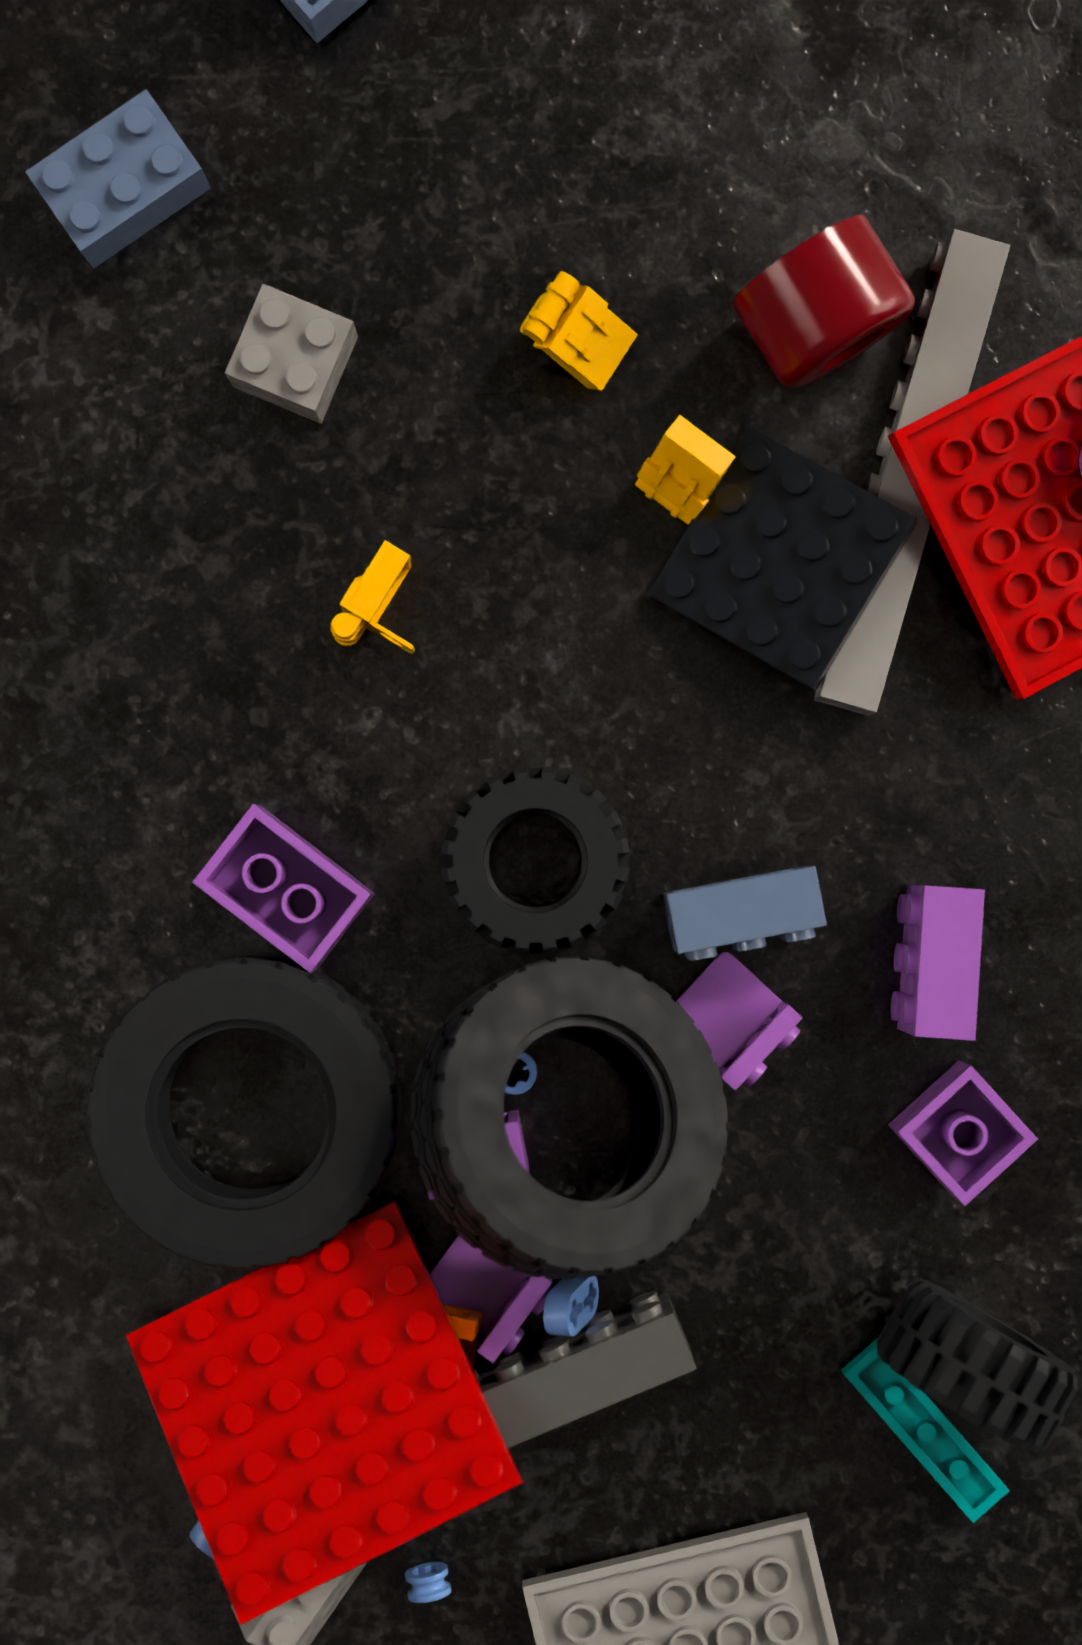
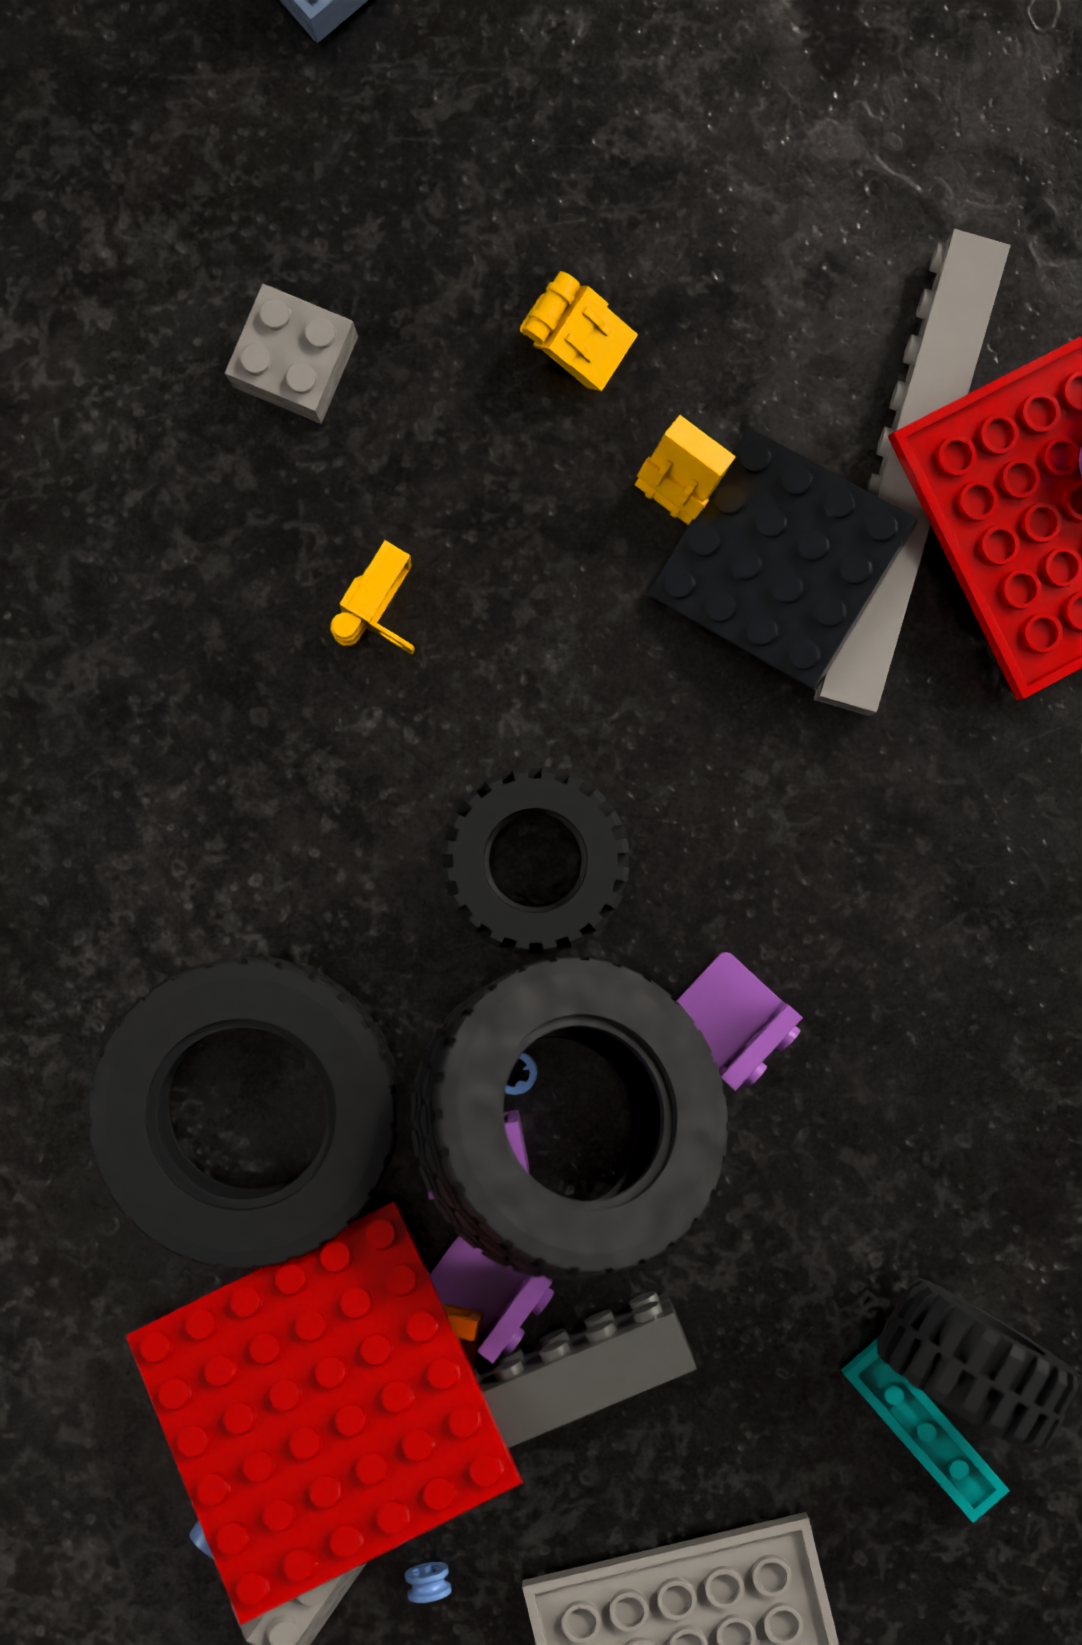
sand blue brick [25,89,211,269] -> none
medium lavender brick [192,804,375,973] -> none
medium blue beam [543,1276,599,1337] -> none
sand blue brick [661,866,827,961] -> none
dark red piece [732,215,915,388] -> none
medium lavender brick [888,1060,1038,1206] -> none
medium lavender brick [891,885,985,1041] -> none

